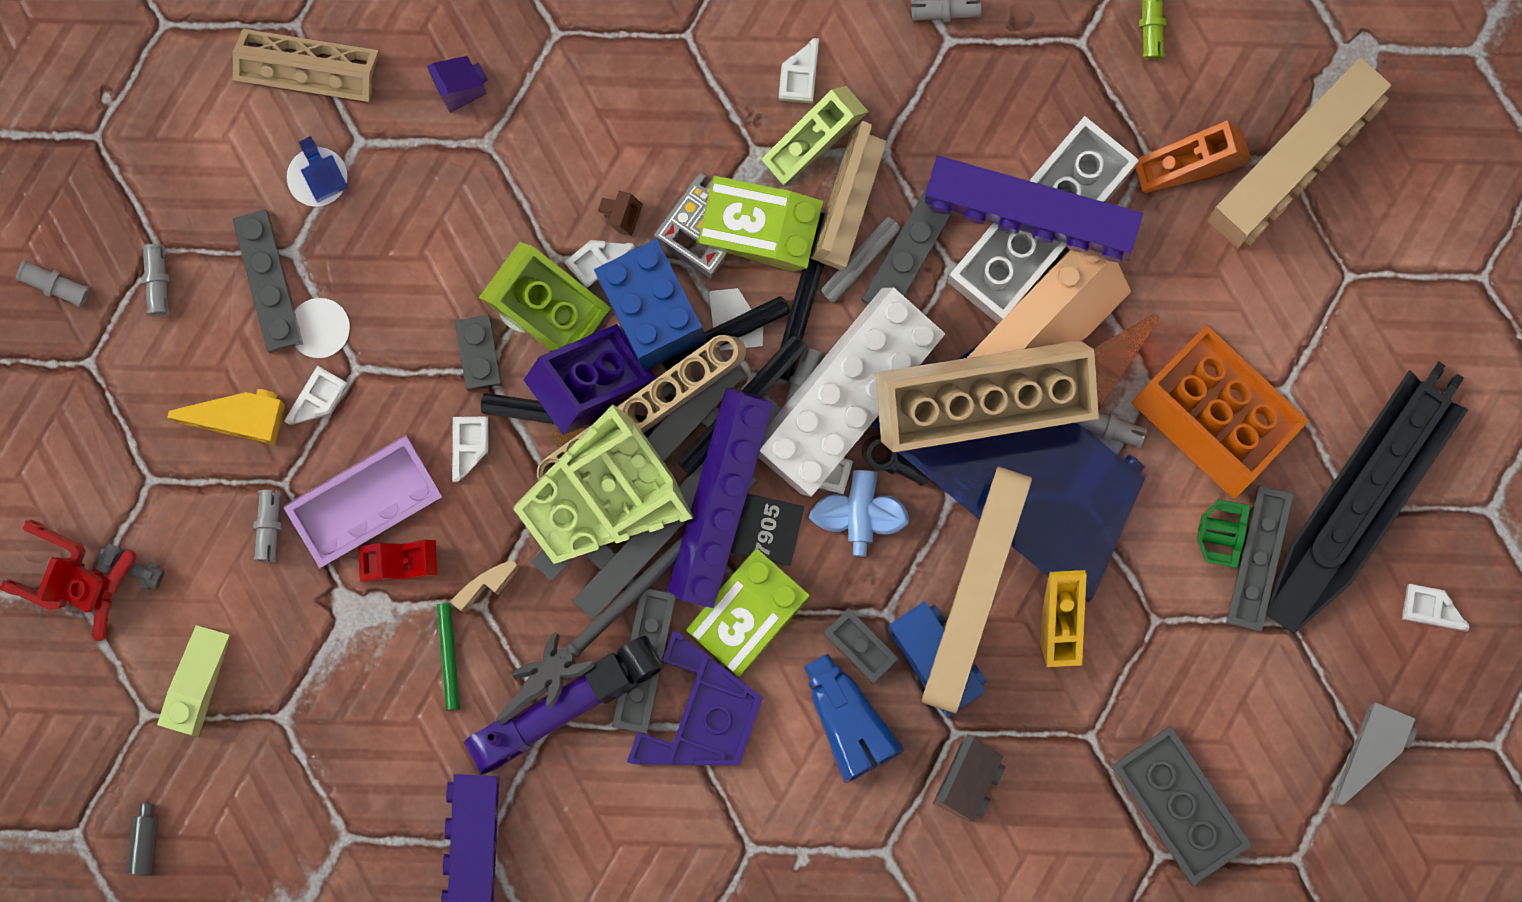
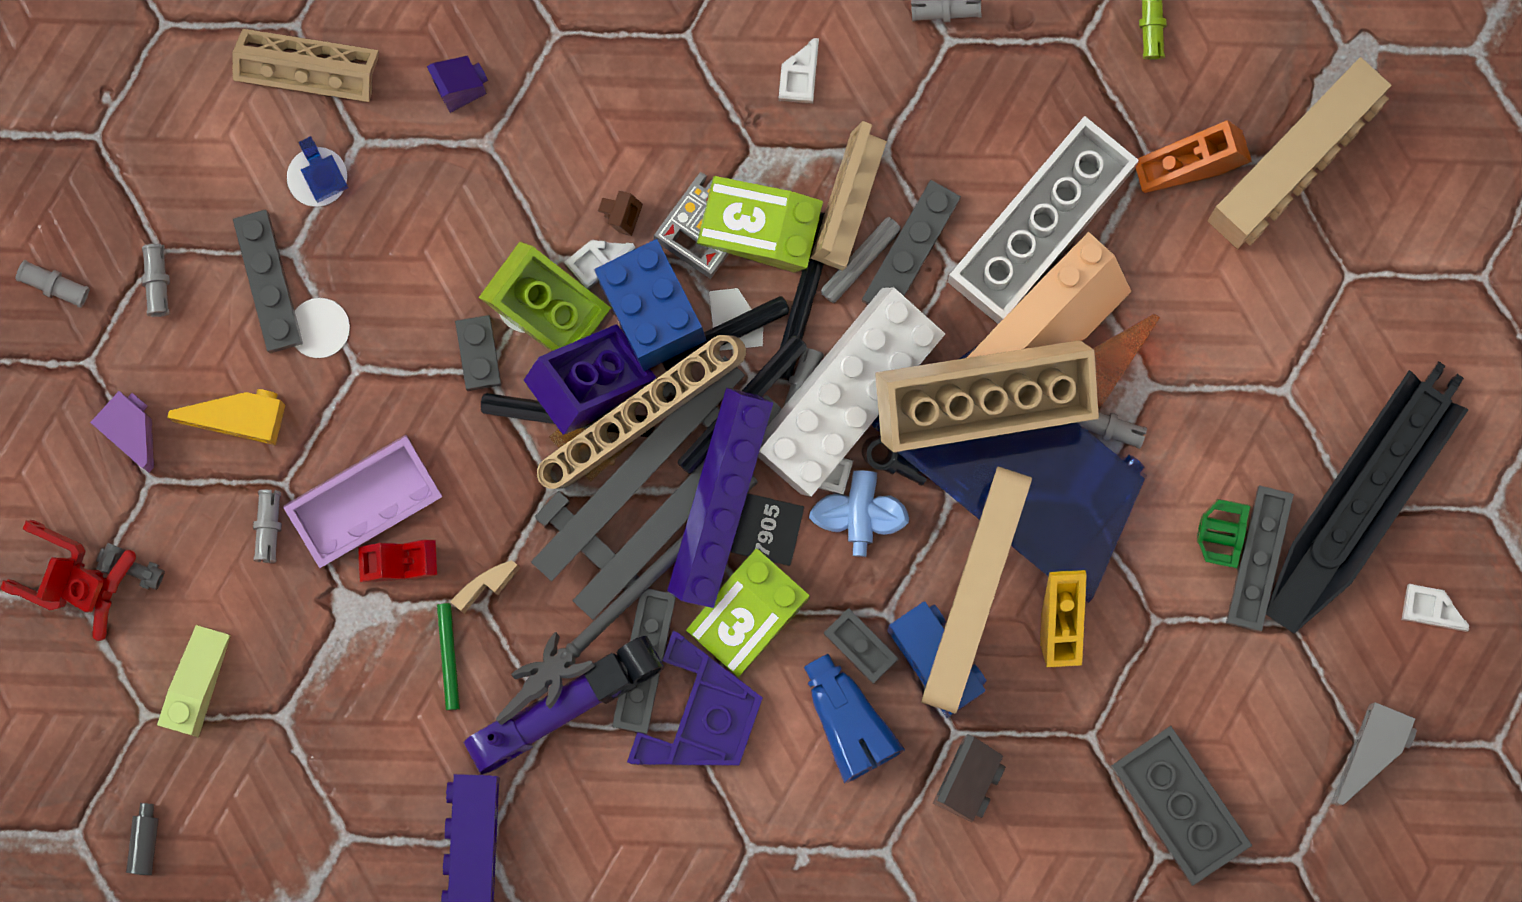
white tile [284,366,349,425] -> none
white tile [452,417,489,483] -> none
yellowish green wedge [513,404,693,564] -> none
yellowish green slope [761,86,869,185] -> none
dark purple brick [925,155,1143,263] -> none
orange slope [1131,325,1309,500] -> none
none -> medium lavender slope [90,391,154,473]

